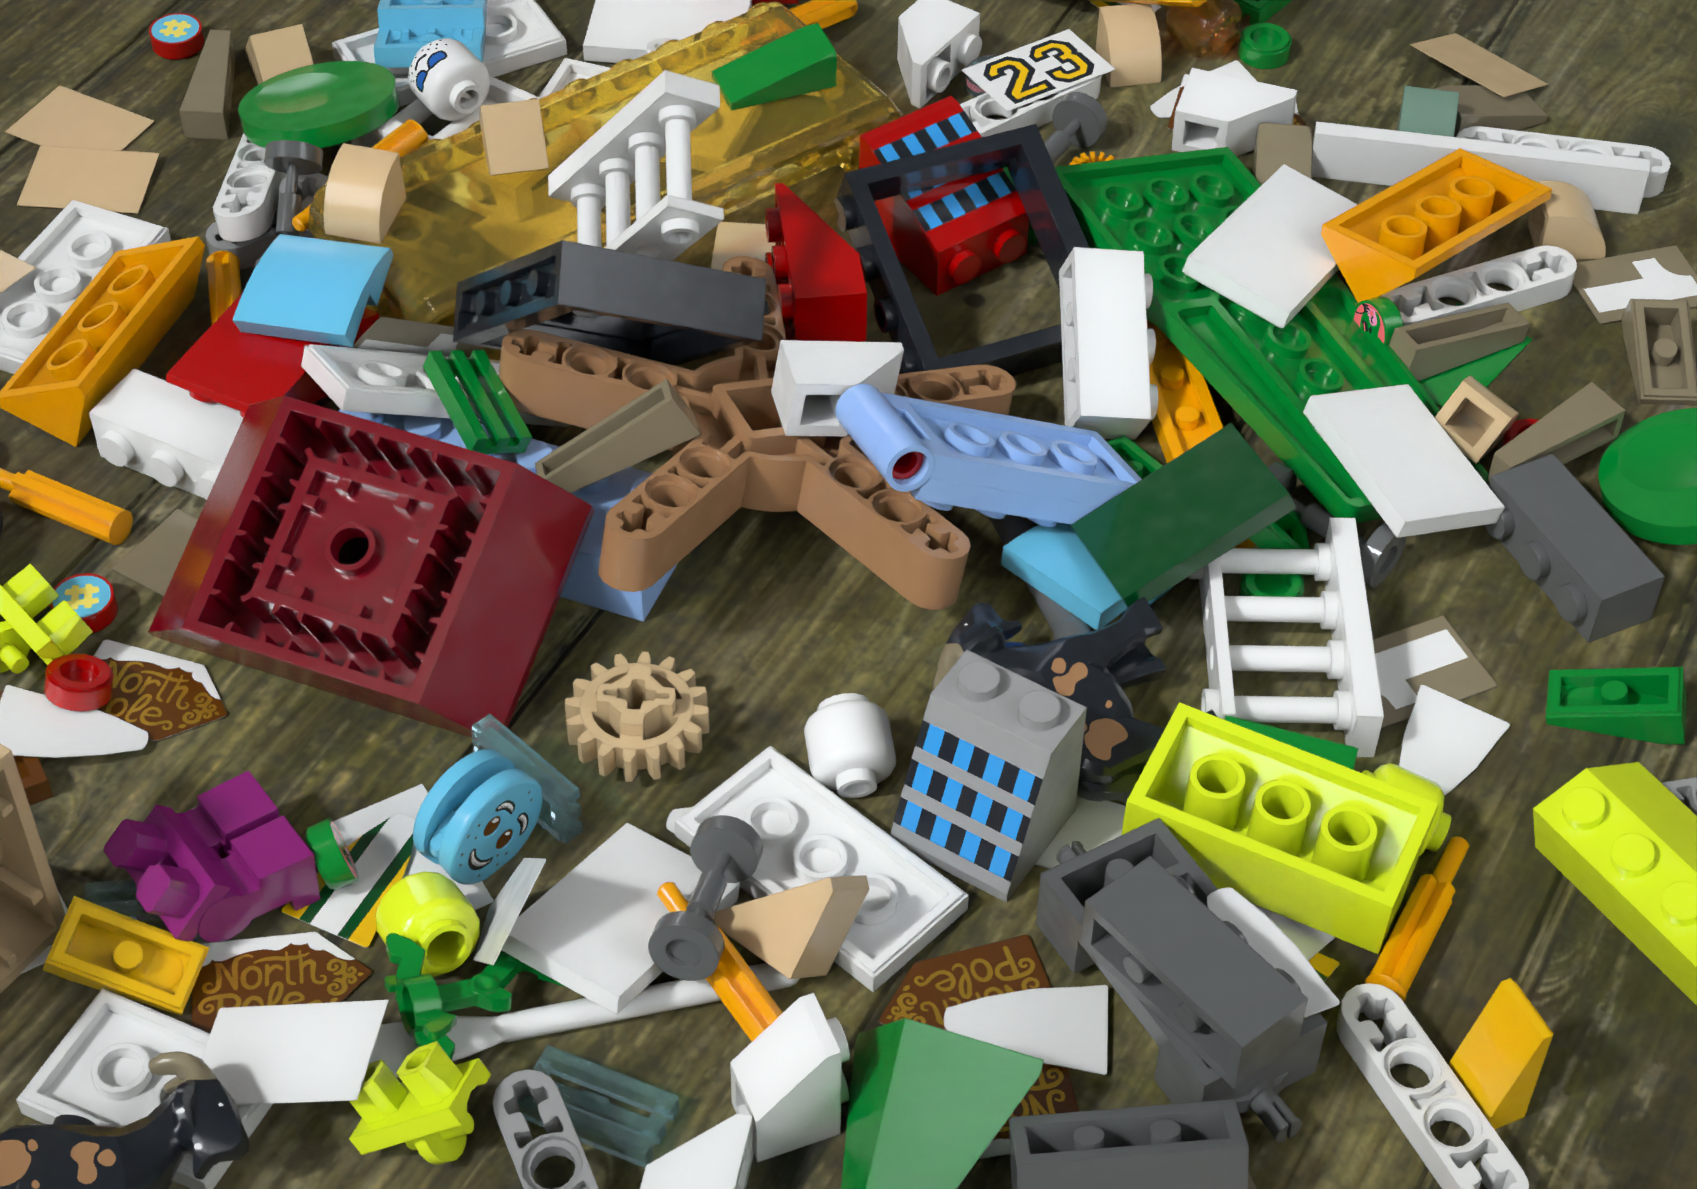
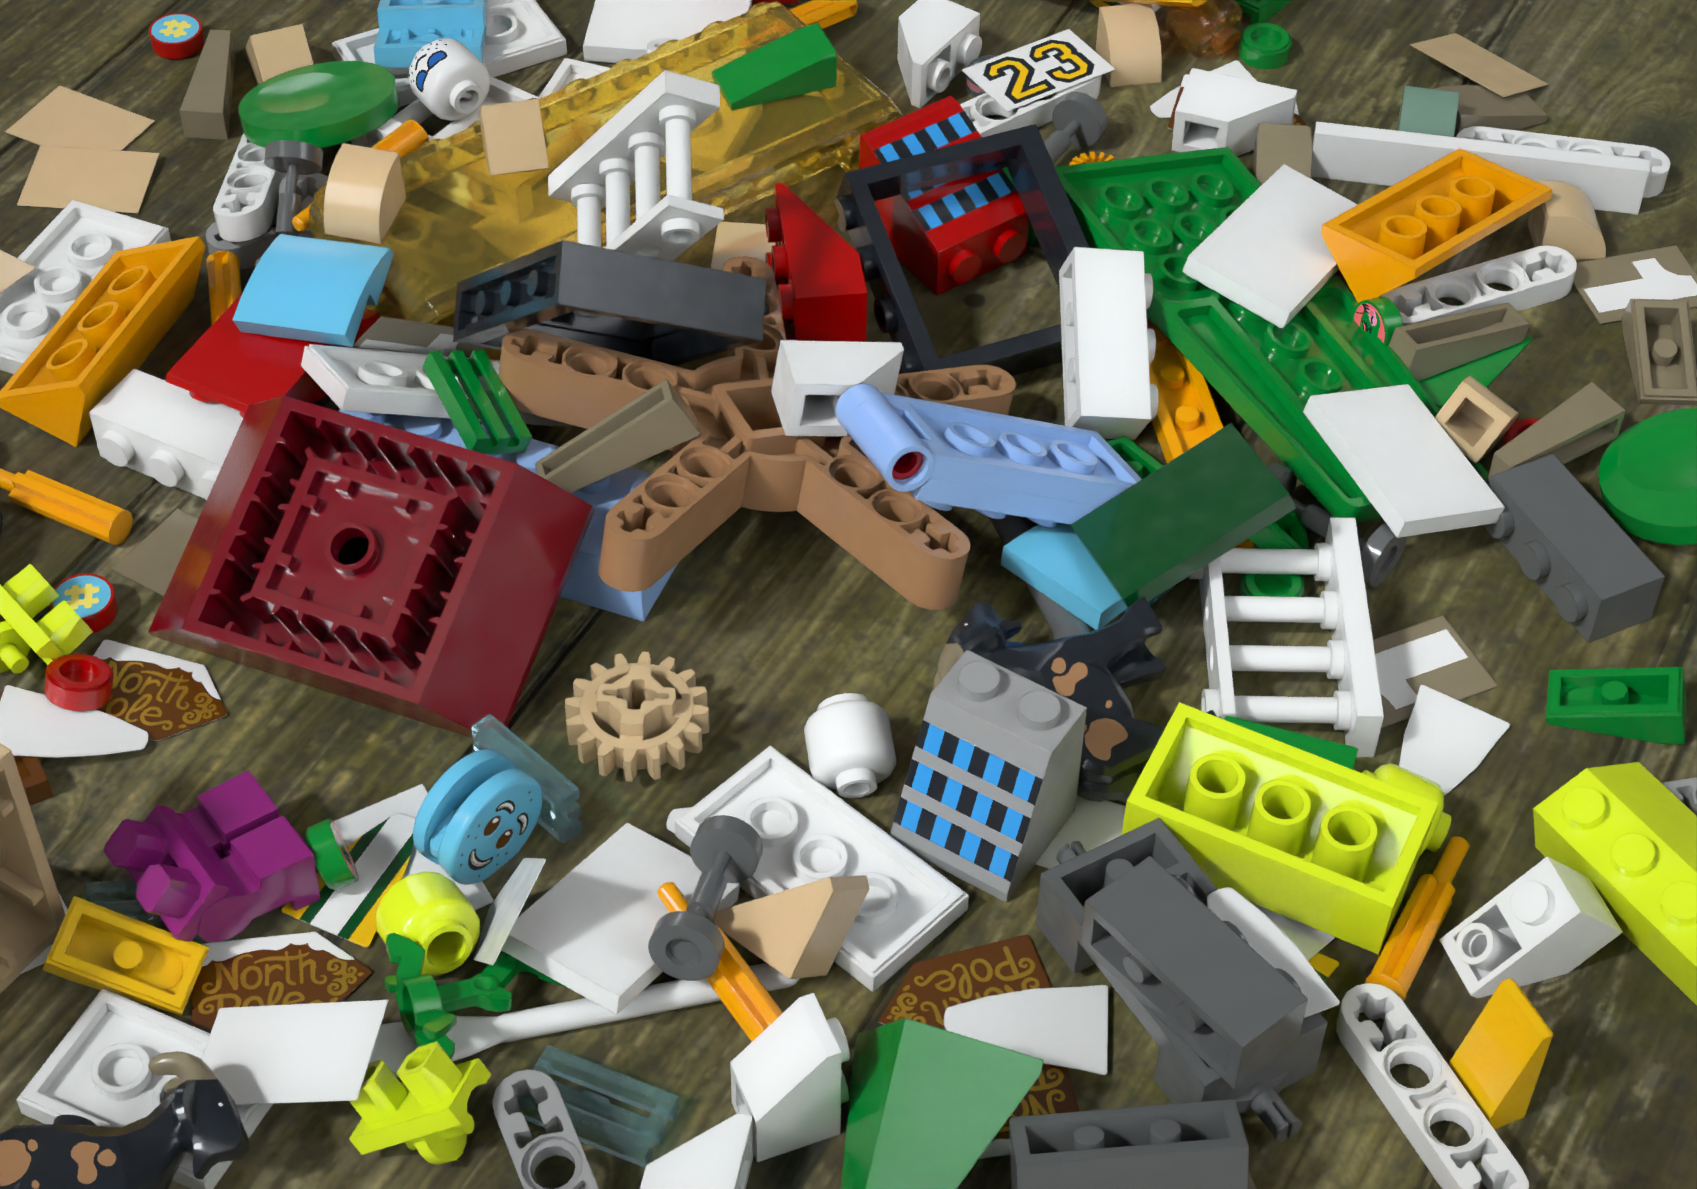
none -> white slope [1439,856,1623,998]

